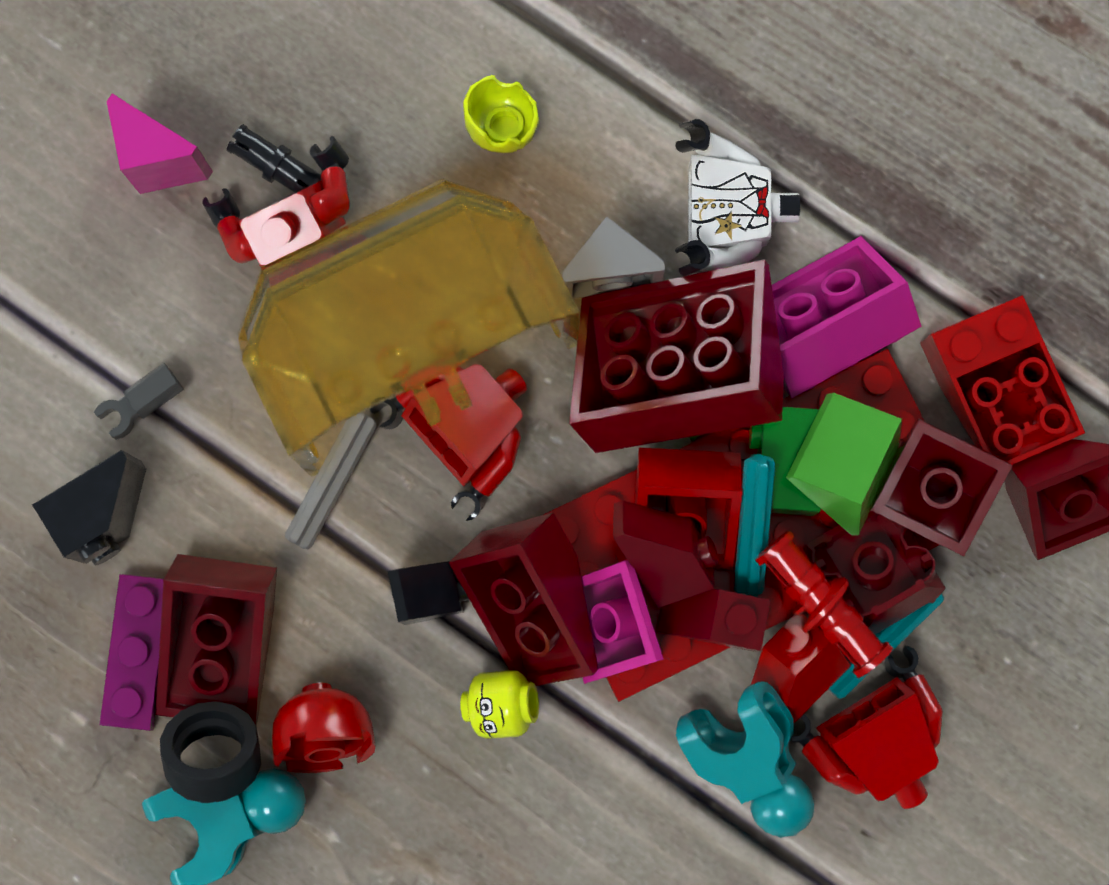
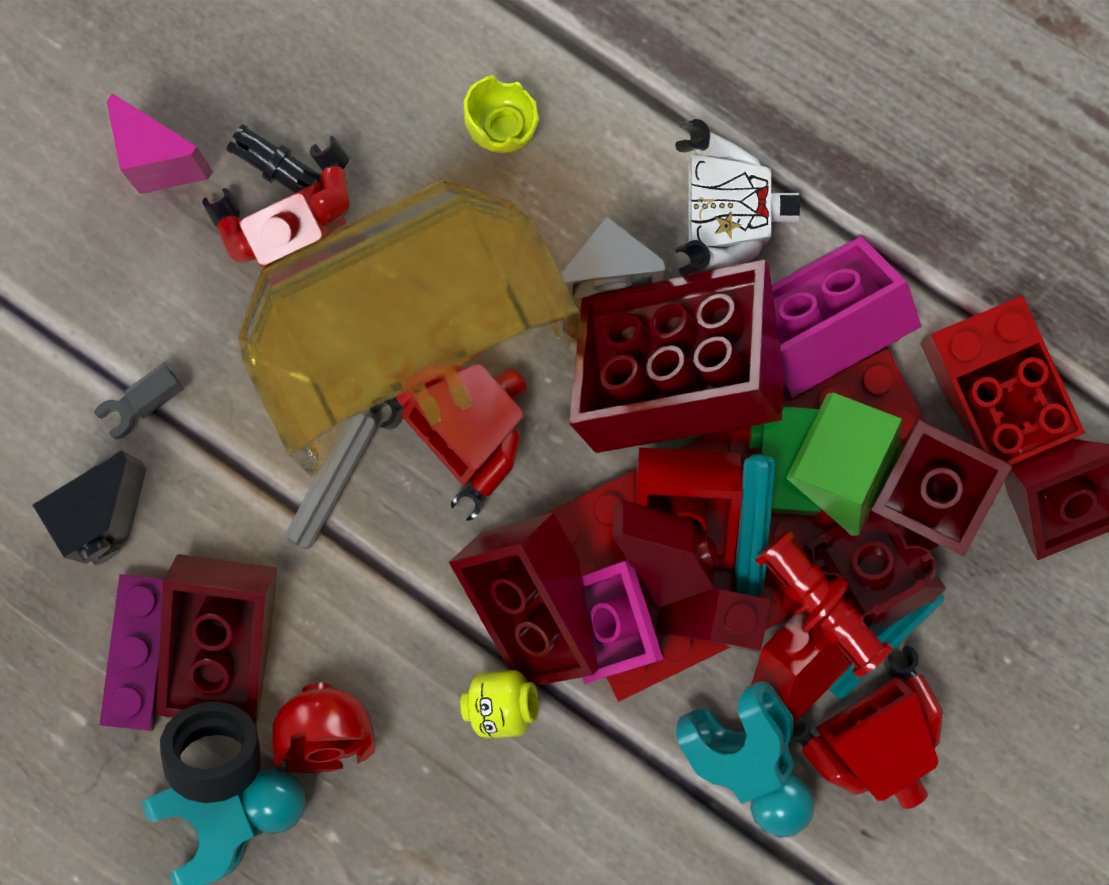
black slope [387,561,469,625] -> none

